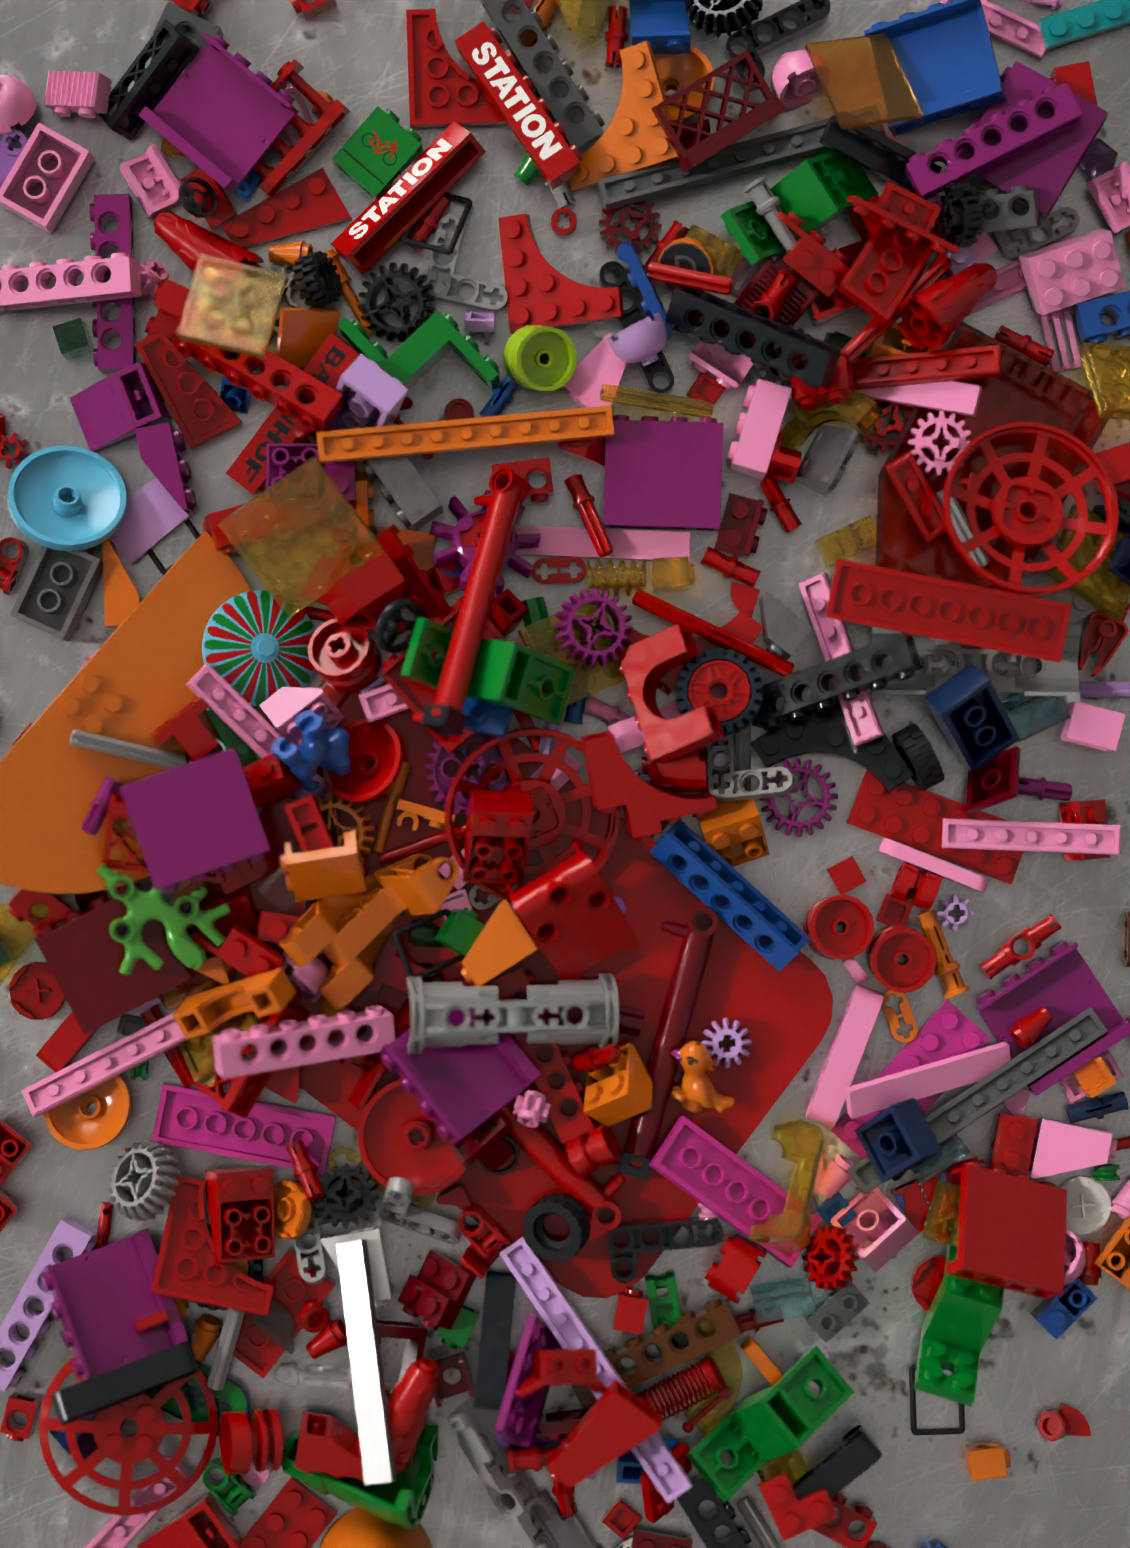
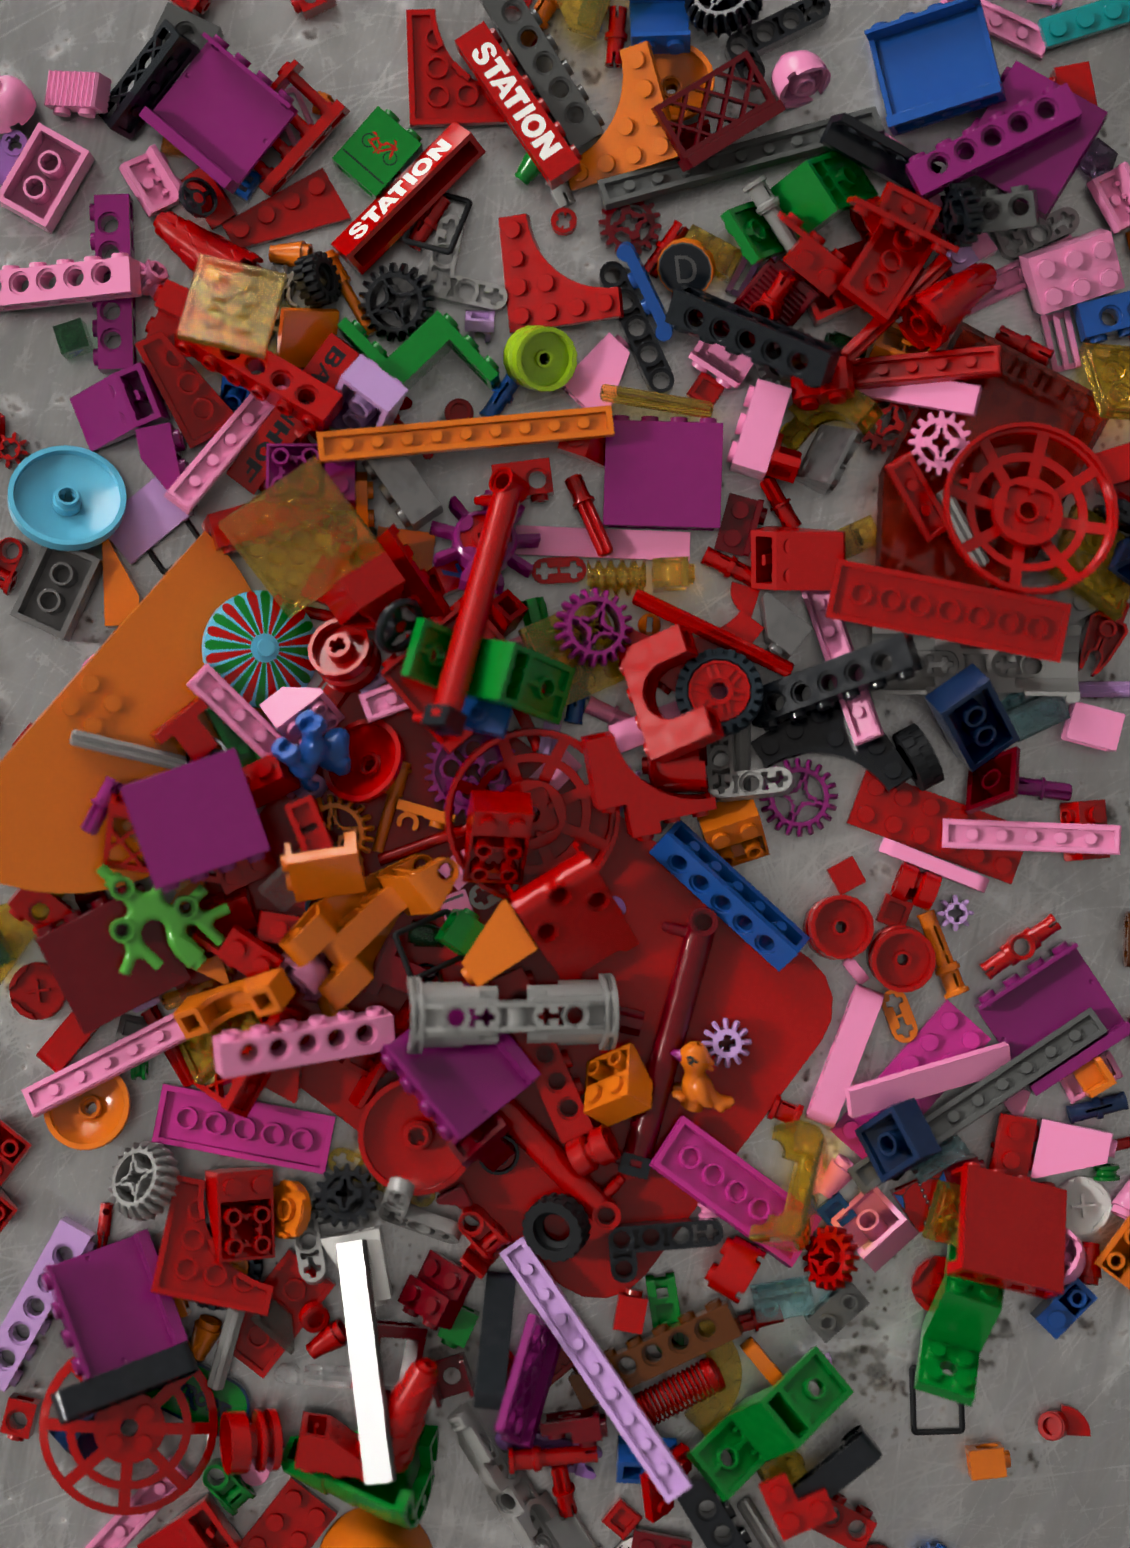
red tile [133,1310,169,1334] -> none
red pin [286,1140,325,1201] -> none
bright pink gear [512,1090,551,1127] -> none
red piece [515,1349,607,1398] -> none
red slope [547,1380,662,1488] -> none
red axle [571,1045,621,1073] -> none
lavender cylinder [607,312,667,366] -> none
red axle [647,262,733,295] -> none
red hinge [682,1387,731,1433] -> none
clear orange piece [805,33,923,129] -> none
red cone [1009,1006,1053,1049] -> none
none -> bright pink tile [164,385,288,515]
none -> orange hinge [638,613,661,636]
none -> red slope [751,526,845,590]
none -> red bush [767,1094,804,1129]

